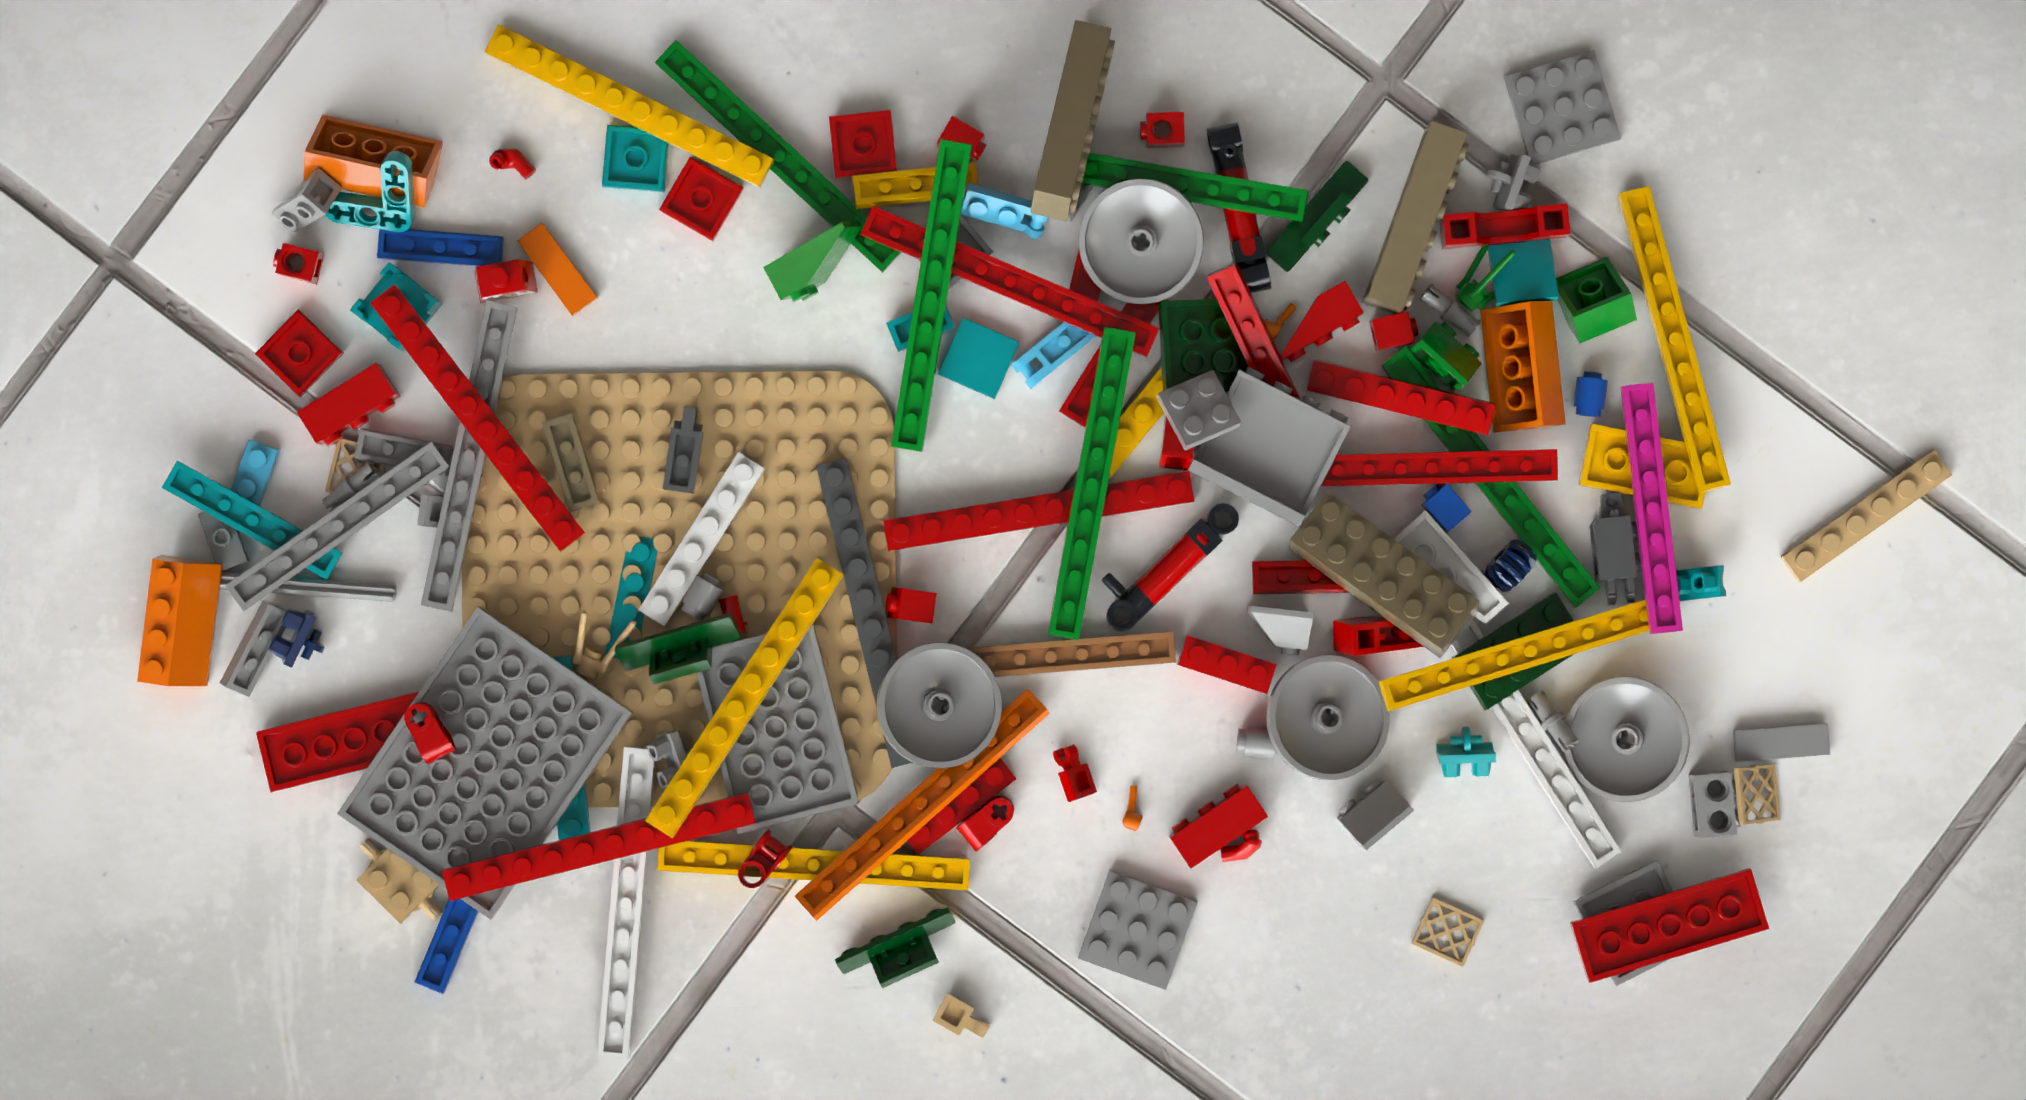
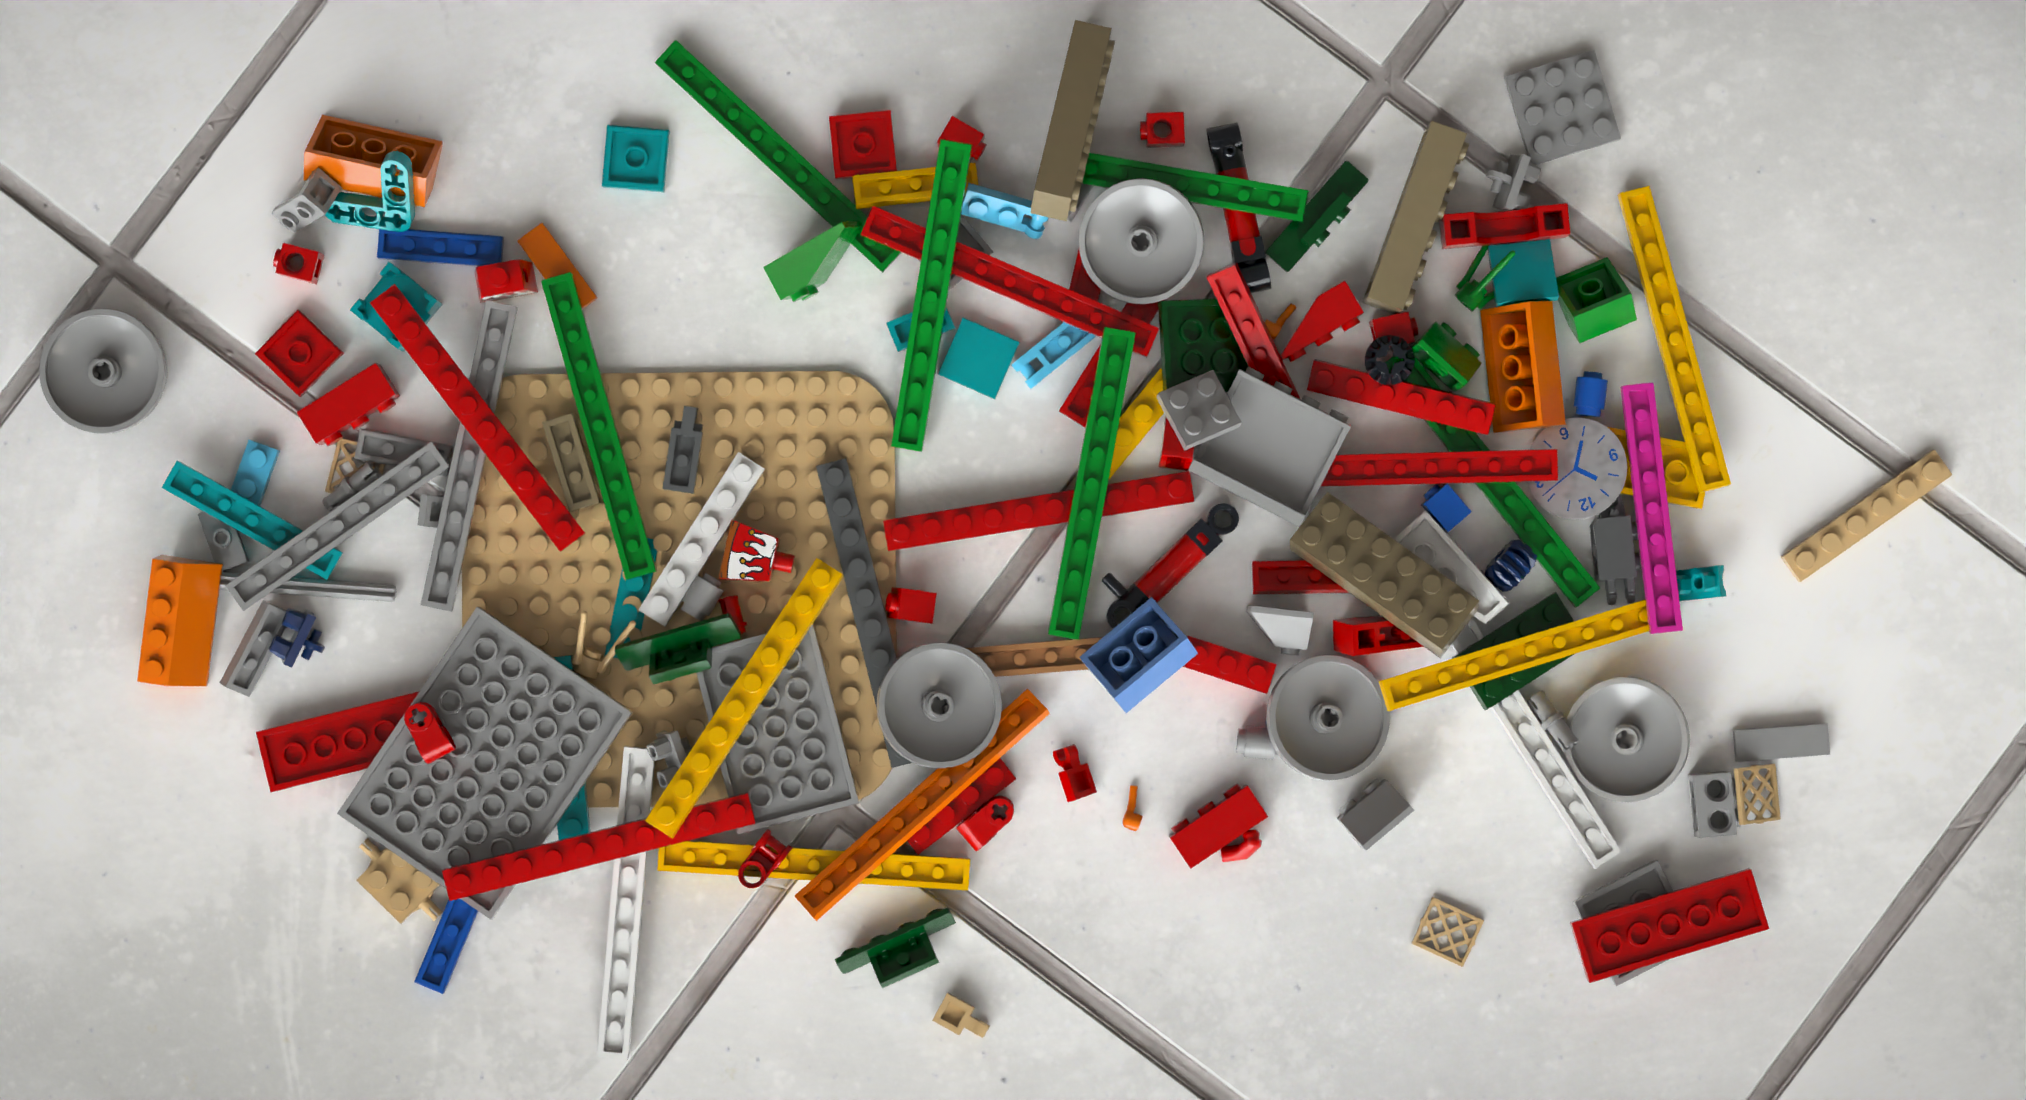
yellow plate [484,24,774,188] -> none
red arm [489,149,536,180] -> none
red tile [659,157,744,242] -> none
light grey plate [1078,870,1197,990] -> none
light grey pin [1420,284,1481,337] -> none
teal hips [1436,726,1496,778] -> none
none -> light grey dish [39,309,167,434]
none -> green plate [541,272,657,580]
none -> torso [719,520,795,582]
none -> medium blue brick [1079,597,1198,713]
none -> black gear [1364,335,1415,385]
none -> flat silver sticker [1527,417,1627,519]

